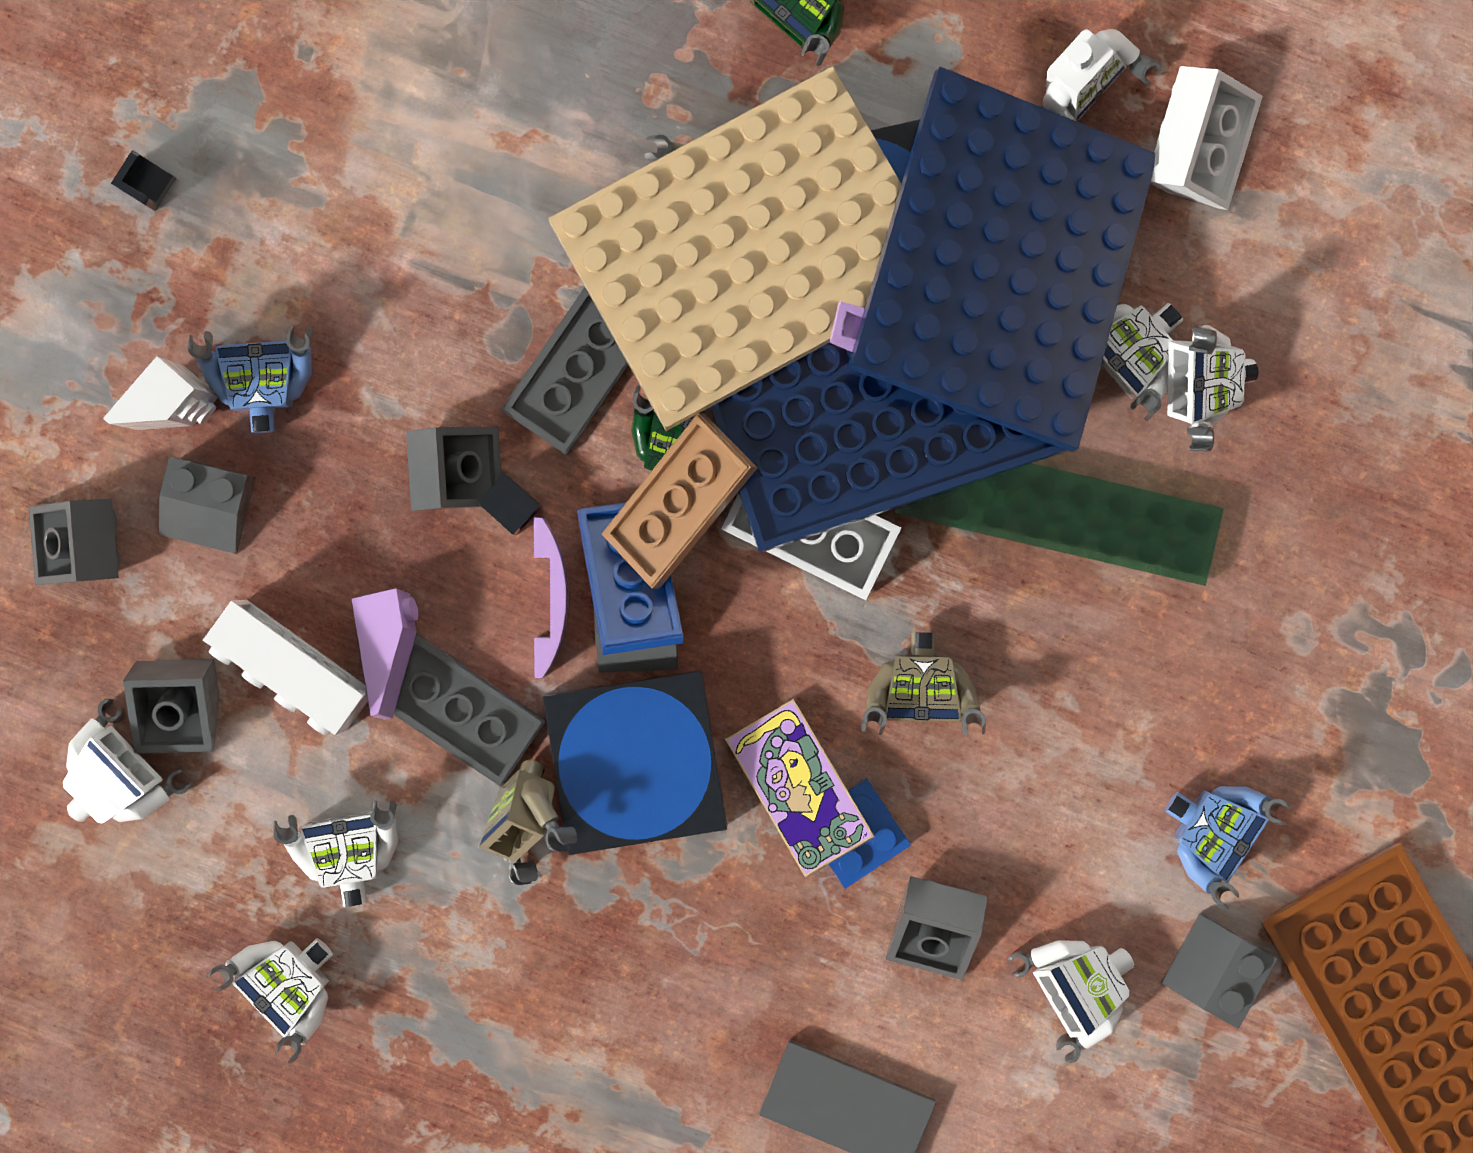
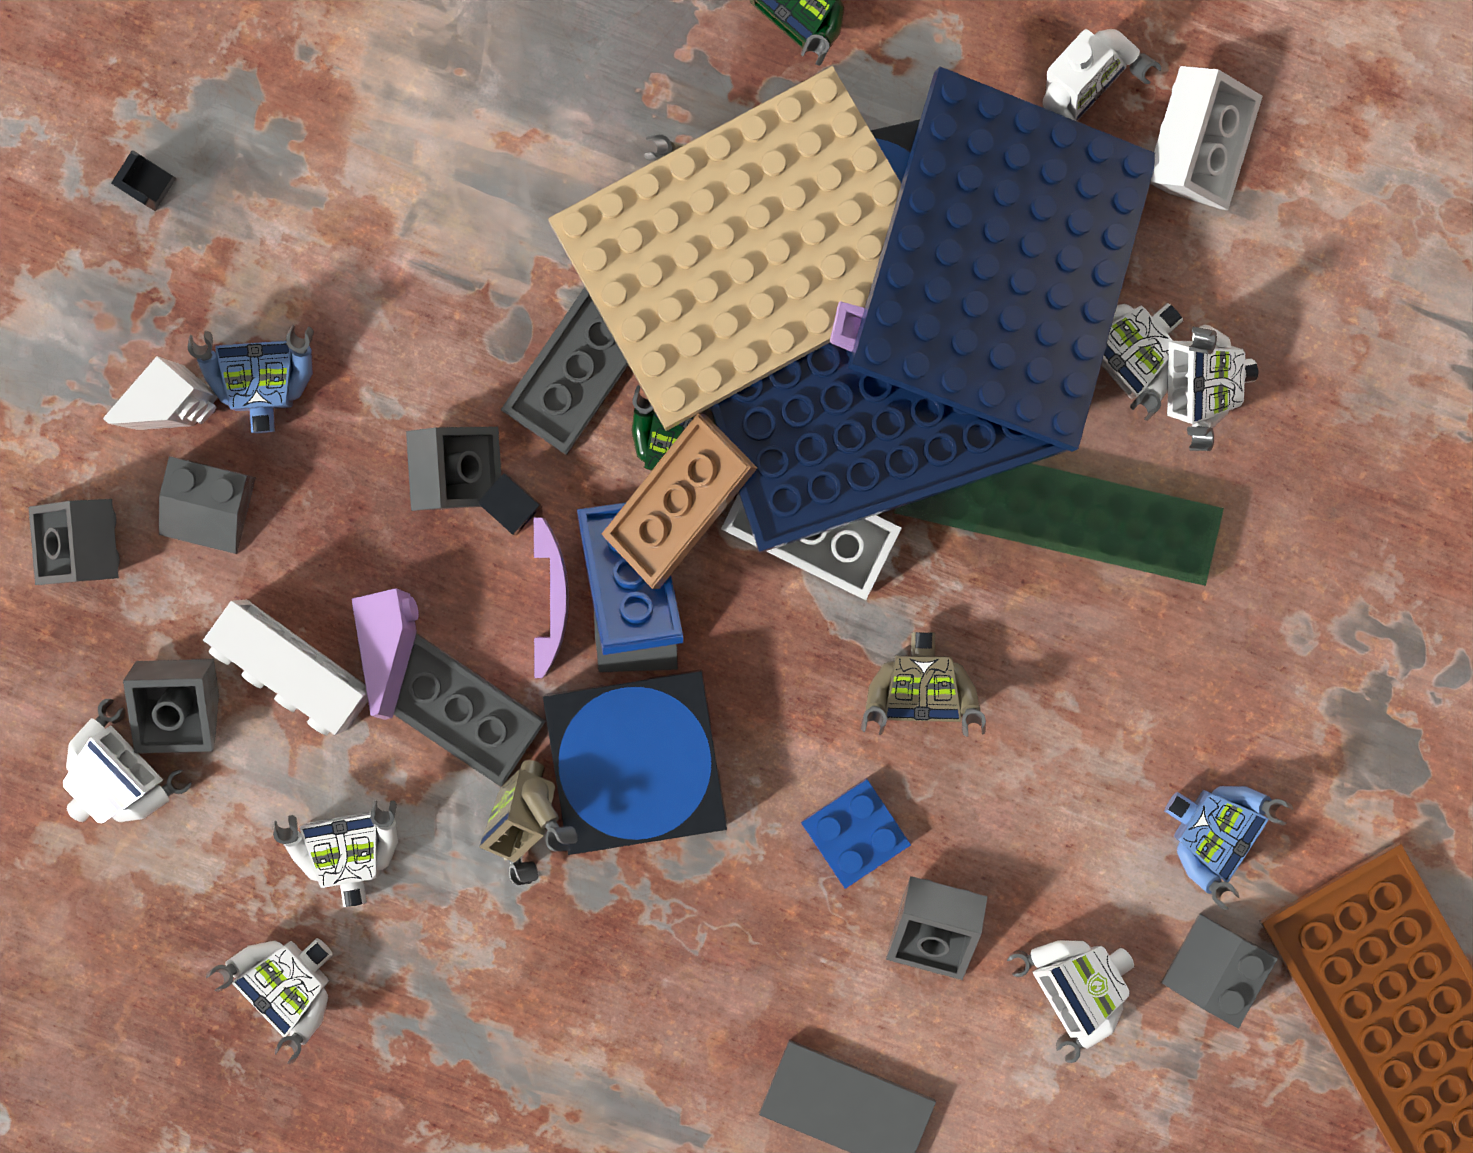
tile [725,699,875,878] -> none

